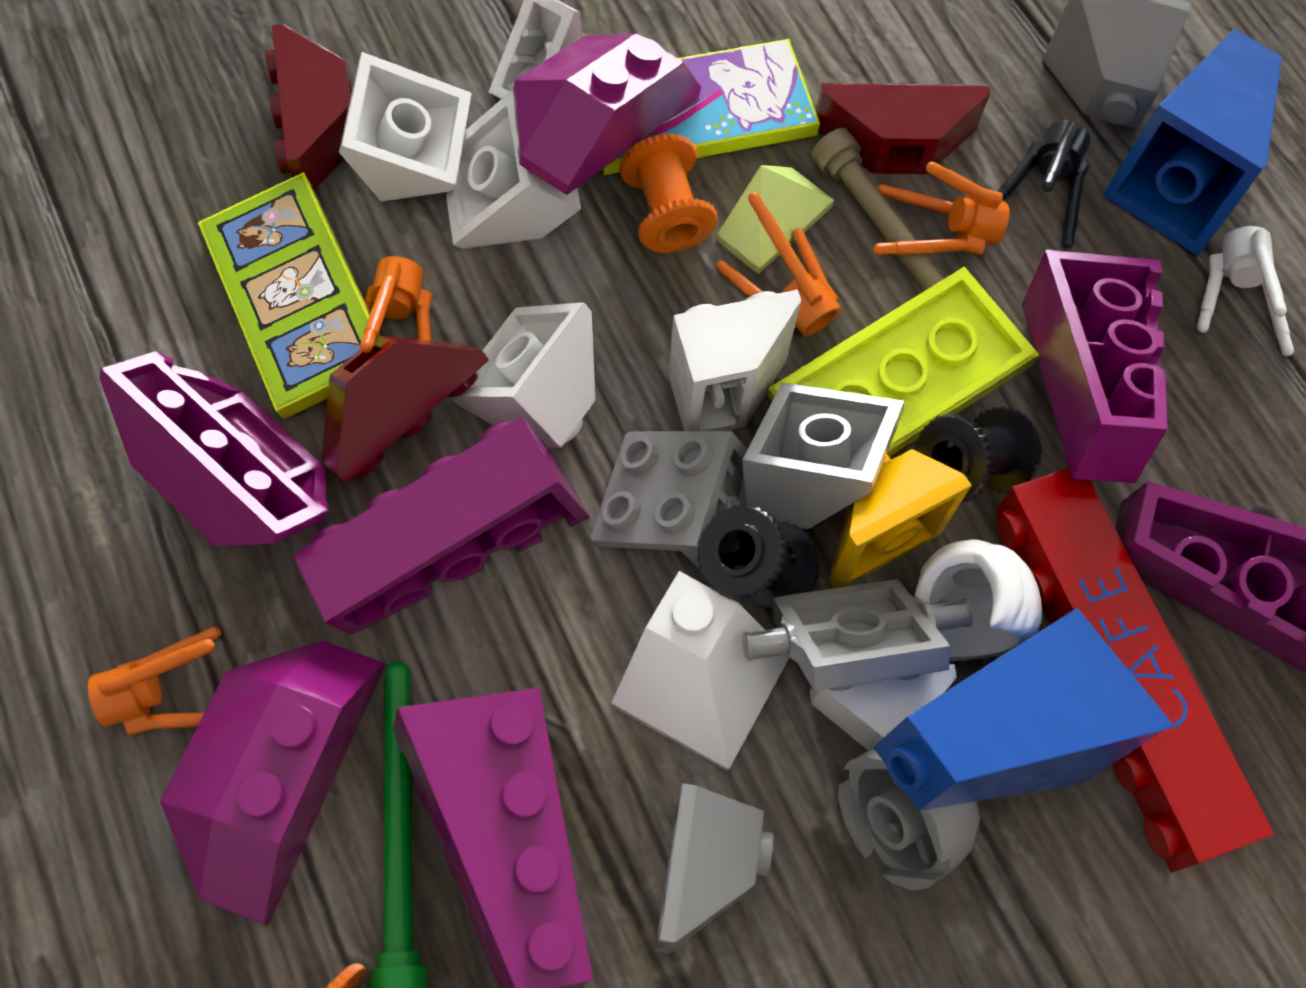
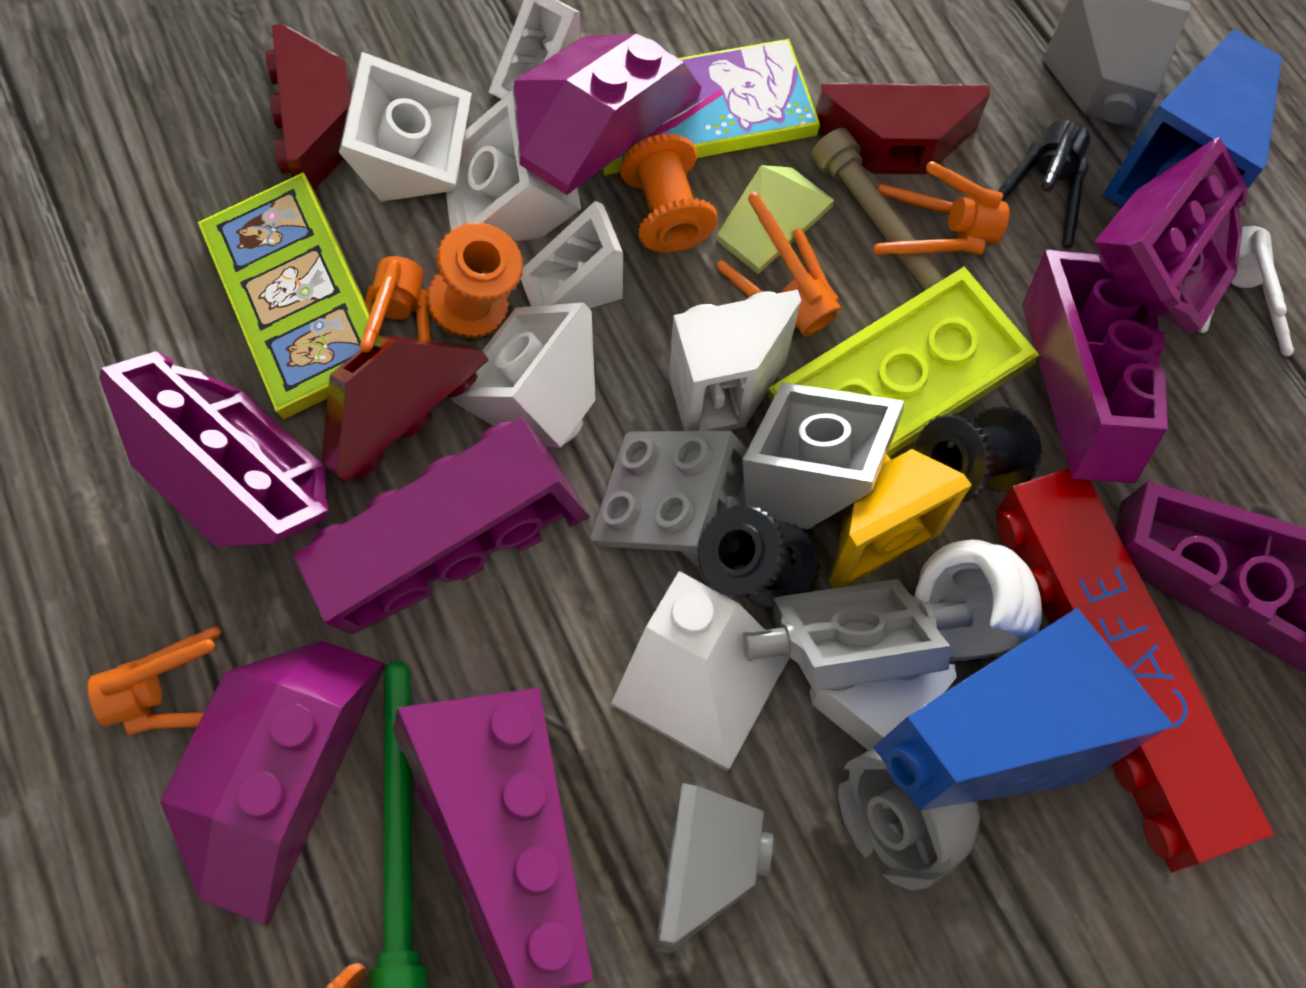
none -> orange hose [426,222,524,339]
none -> white slope [520,201,623,308]
none -> magenta wedge [1095,137,1248,334]

